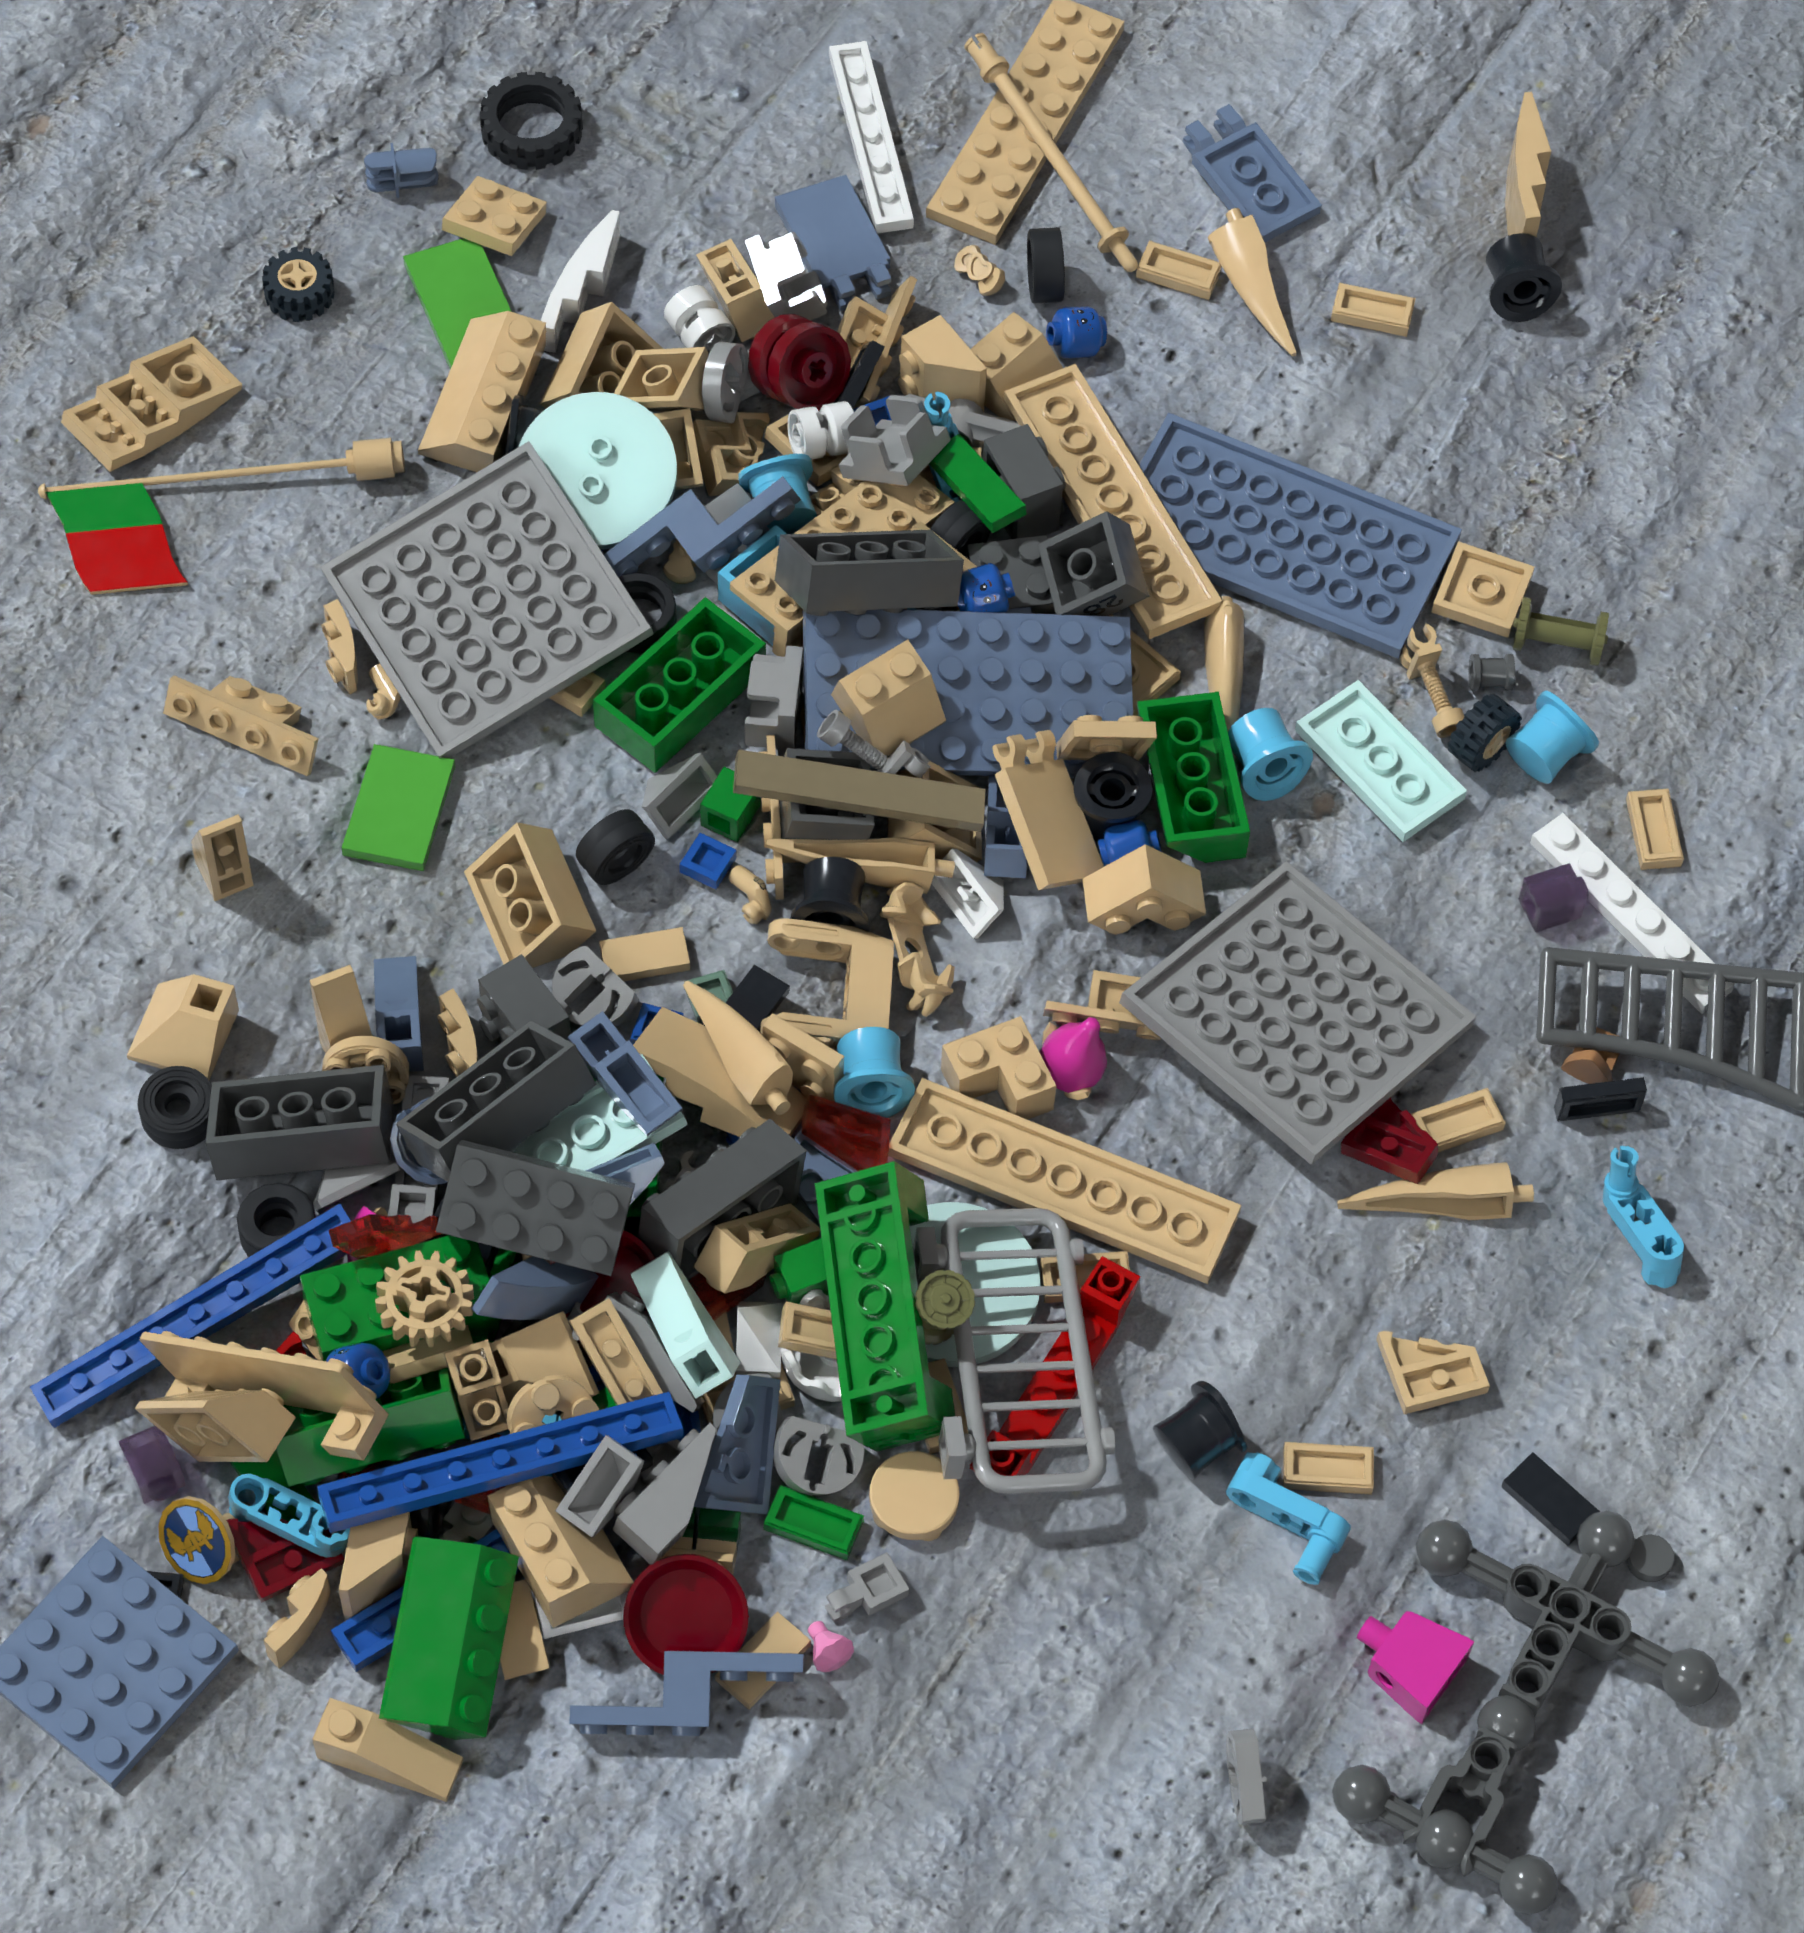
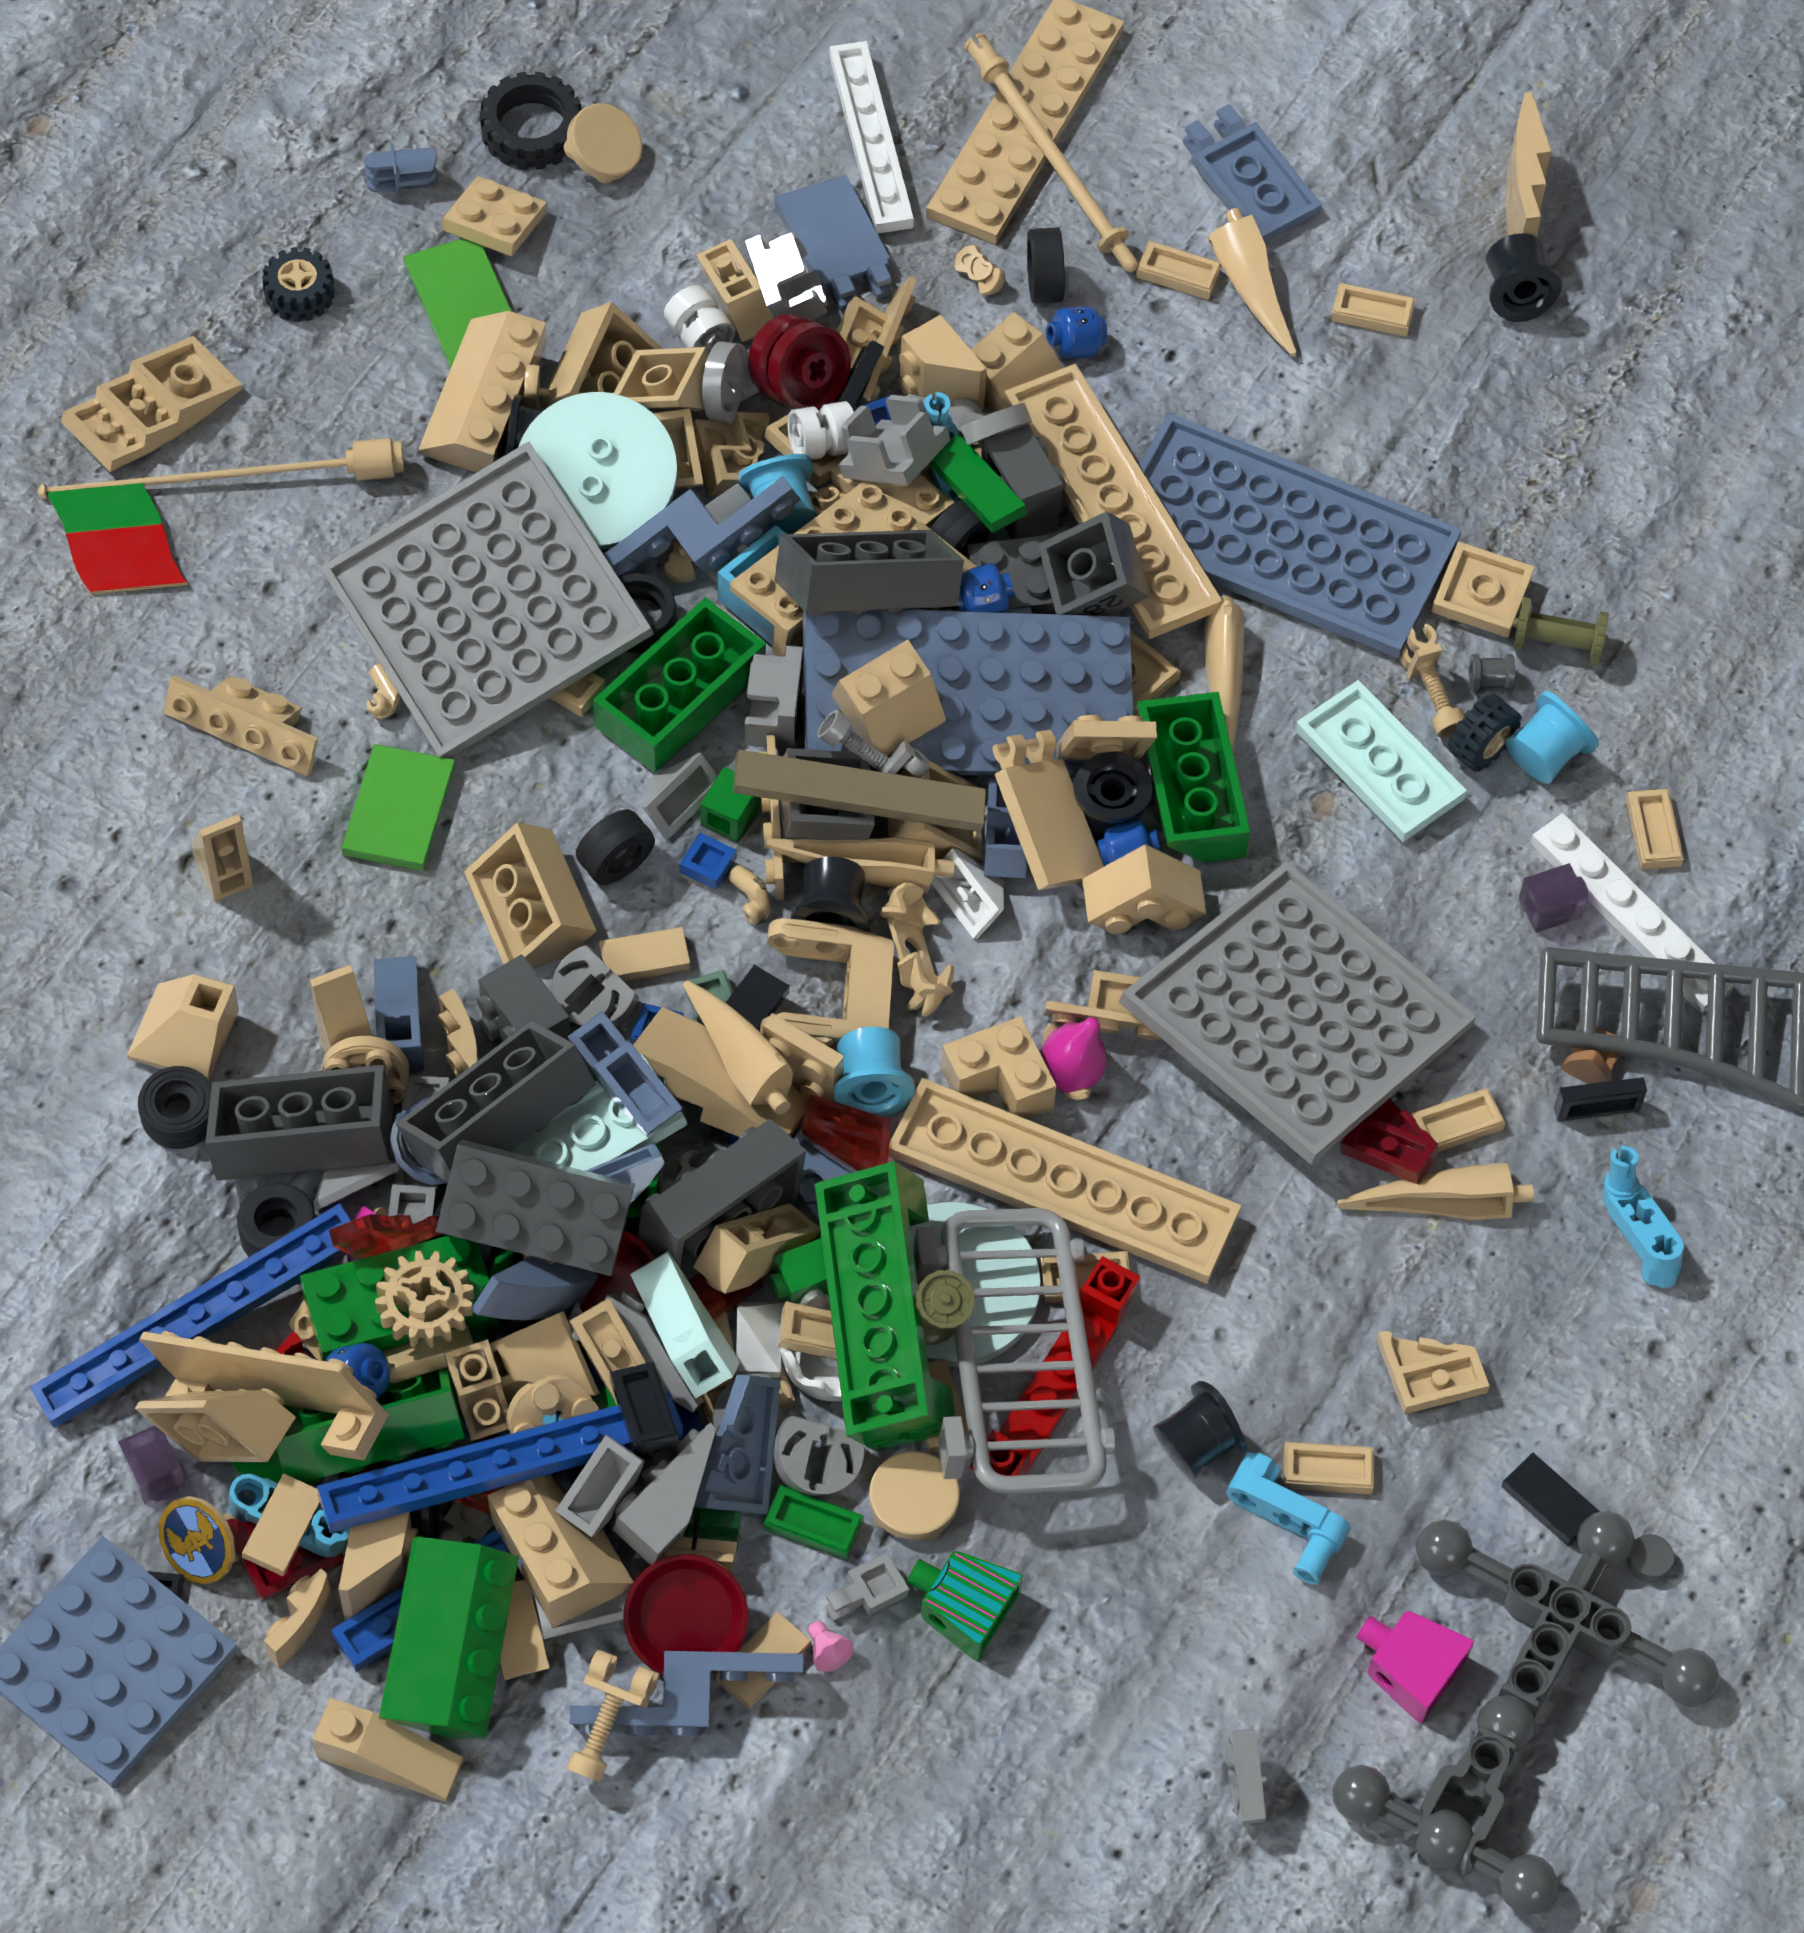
tan slope [321,599,358,695] -> none
white slope [541,210,620,353] -> none
medium azure piece [1228,708,1313,801] -> none
none -> tan tile [242,1473,321,1576]
none -> tan piece [524,365,550,409]
none -> tan tile [564,103,642,184]
none -> tan bar [566,1649,659,1782]
none -> black tile [610,1361,678,1455]
none -> green torso [907,1551,1023,1662]
none -> light grey piece [960,403,1032,445]

